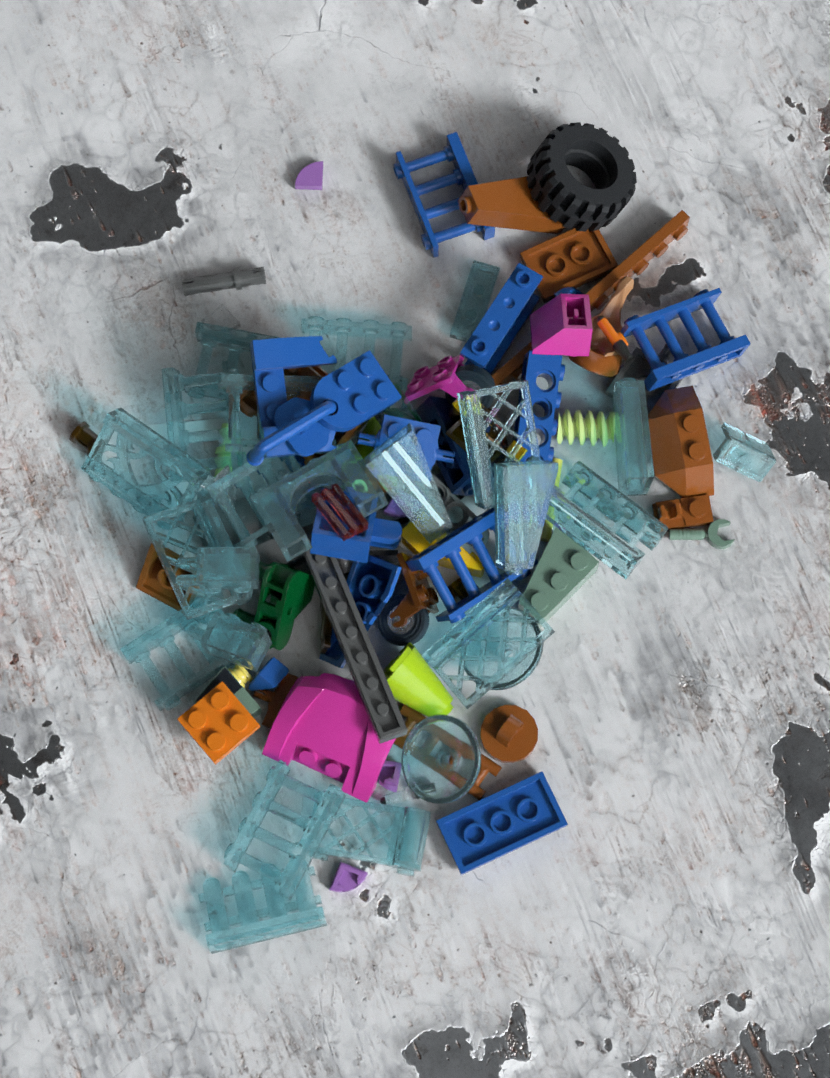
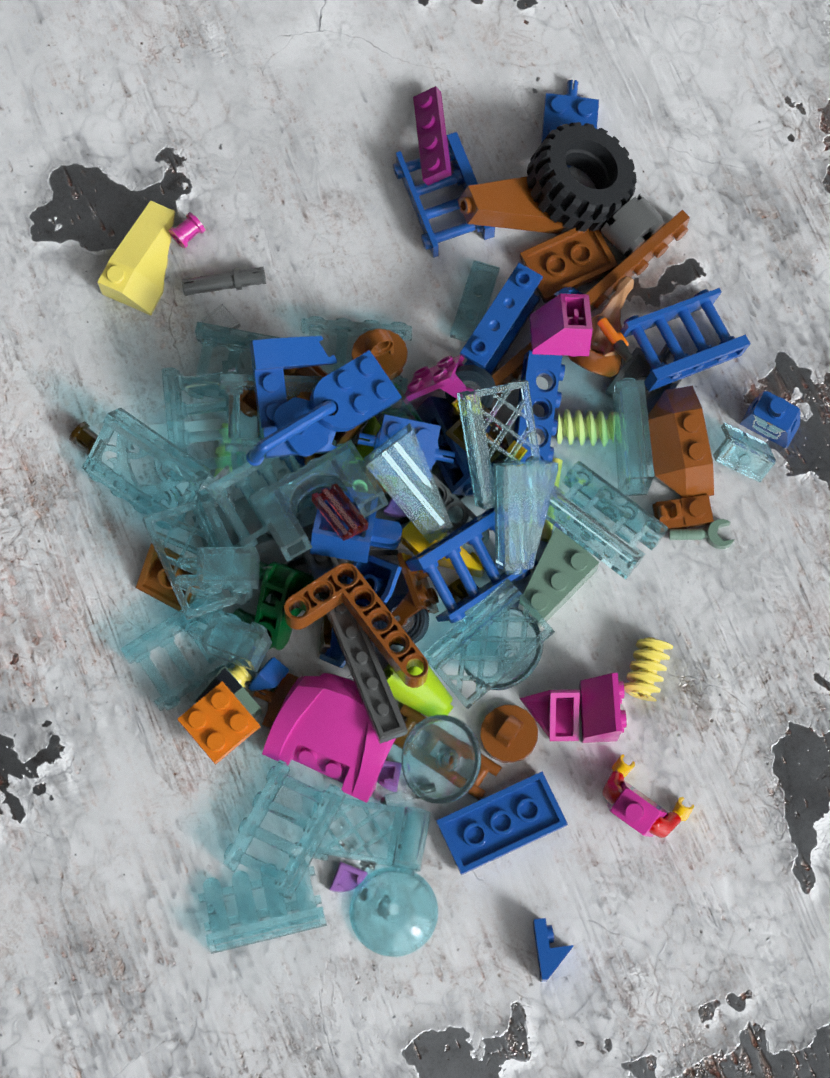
medium lavender tile [295,161,324,190] -> none
none -> light yellow wedge [97,201,175,316]
none -> dark pink bush [169,212,205,248]
none -> dark orange beam [284,563,428,688]
none -> clear light blue dish [349,867,438,957]
none -> dark orange tile [352,329,408,380]
none -> magenta plate [413,86,452,186]
none -> dark pink slope [519,689,580,741]
none -> blue slope [532,918,574,982]
none -> blue plate [541,80,599,168]
none -> dark pink slope [579,673,627,743]
none -> dark grey brick [600,194,665,257]
none -> torso [602,754,694,838]
none -> light yellow piece [624,637,673,702]
none -> blue torso [740,391,800,449]

